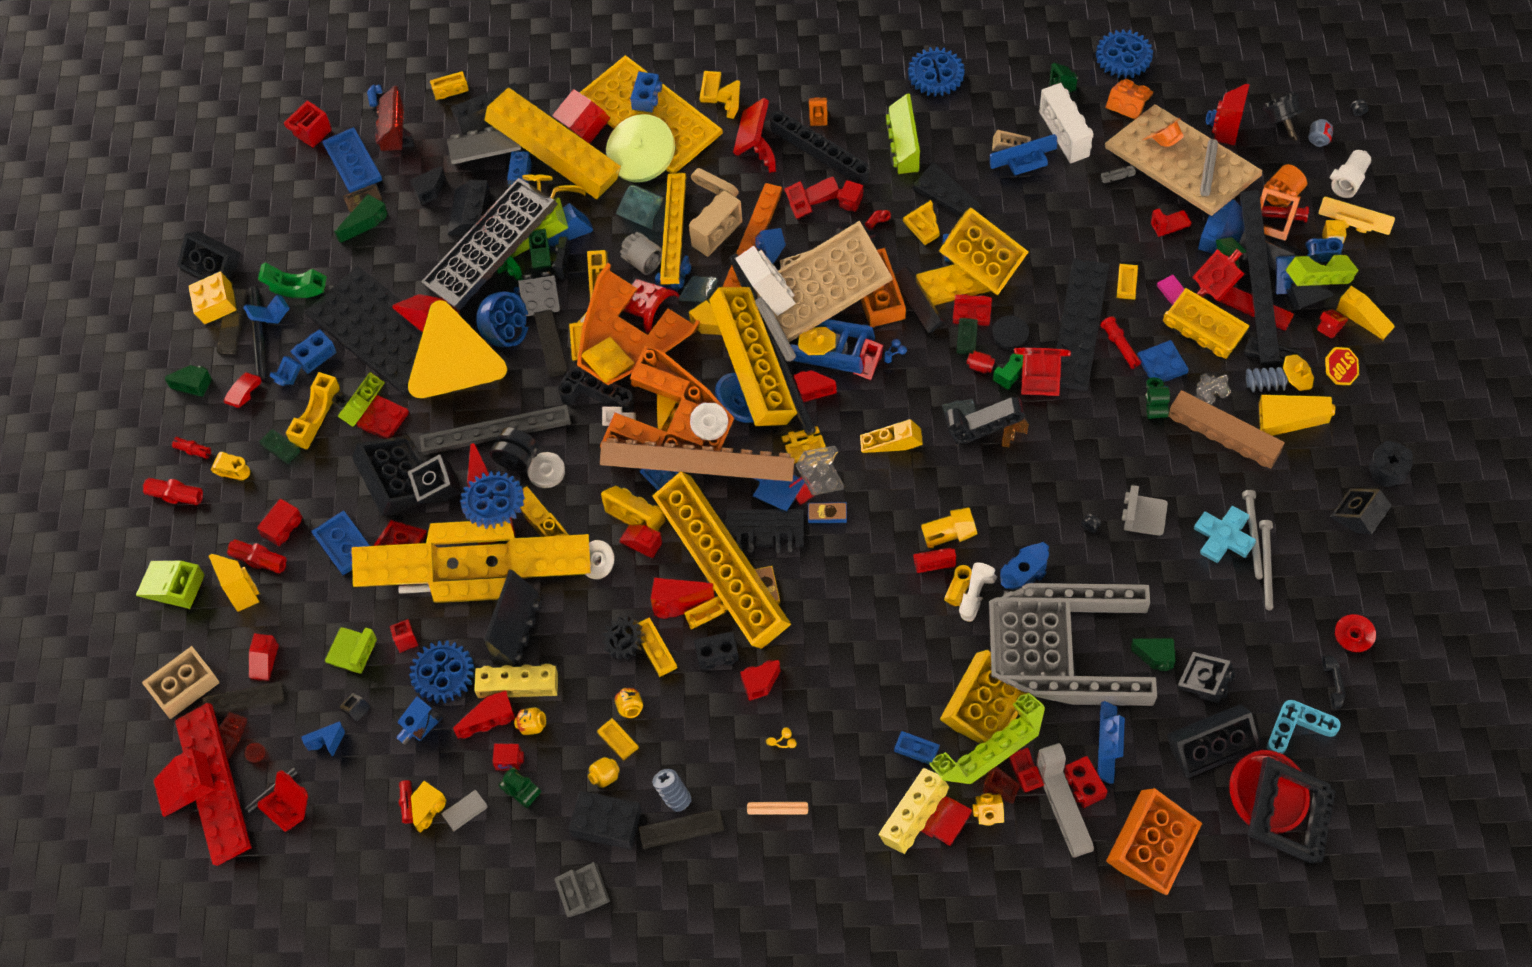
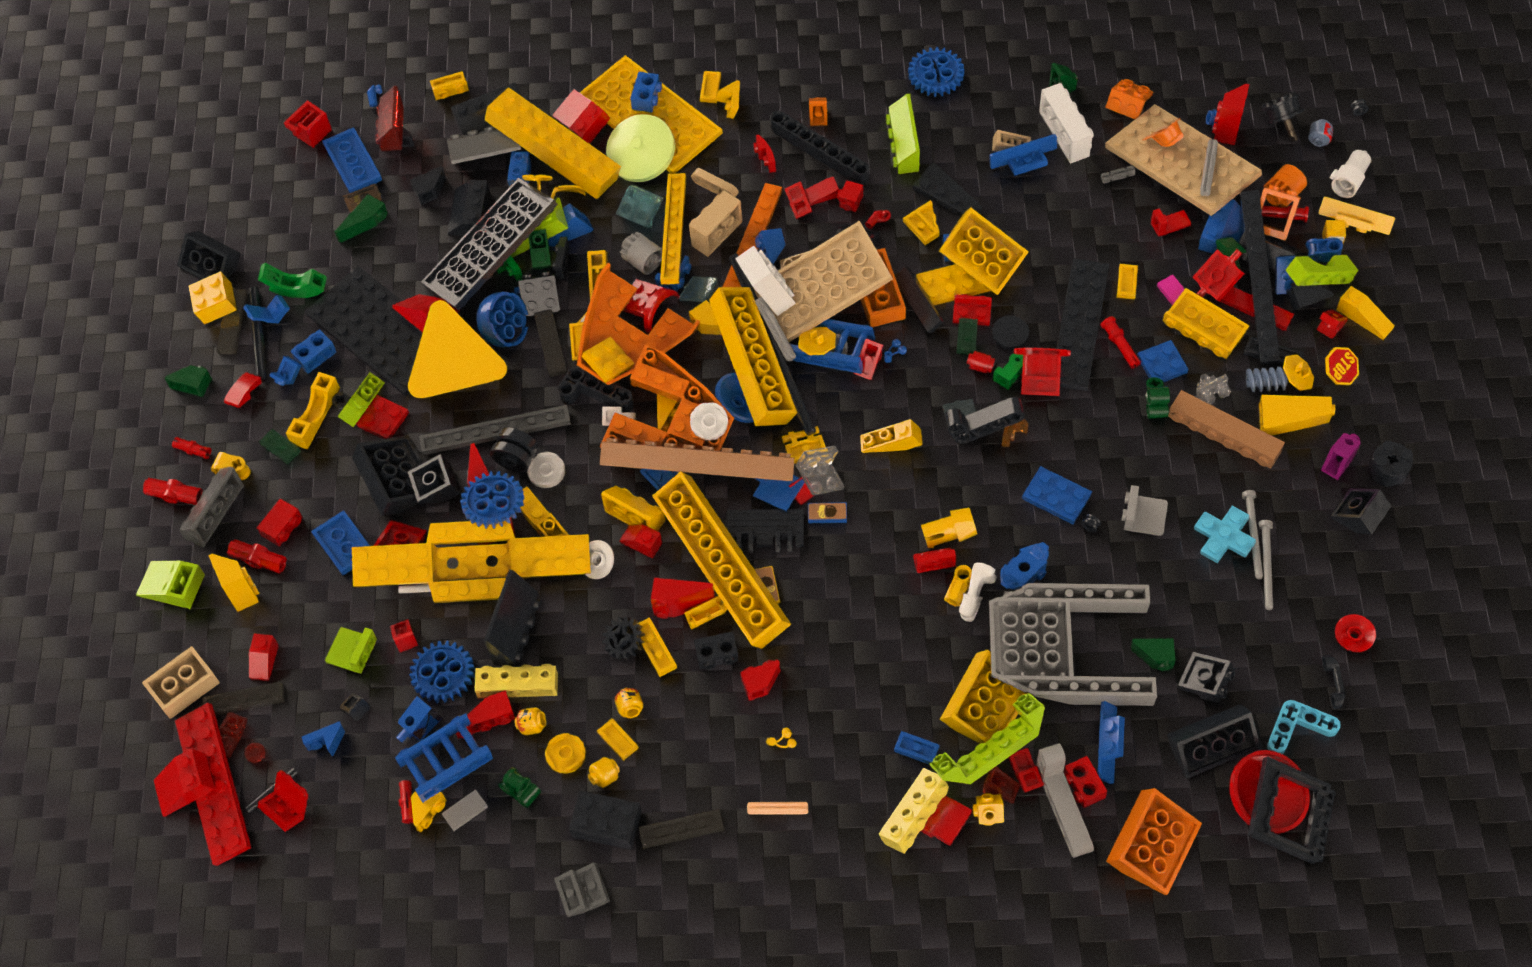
red brick [493,744,524,770] -> none
sand blue piece [652,769,691,812] -> none
red tile [733,98,769,156] -> none
red slope [794,370,836,402] -> none
blue gear [1096,29,1153,79] -> none
none -> dark grey slope [179,467,244,548]
none -> blue fence [395,713,493,803]
none -> yellow tile [545,733,586,774]
none -> blue plate [1022,466,1092,525]
none -> magenta torso [1321,433,1361,480]

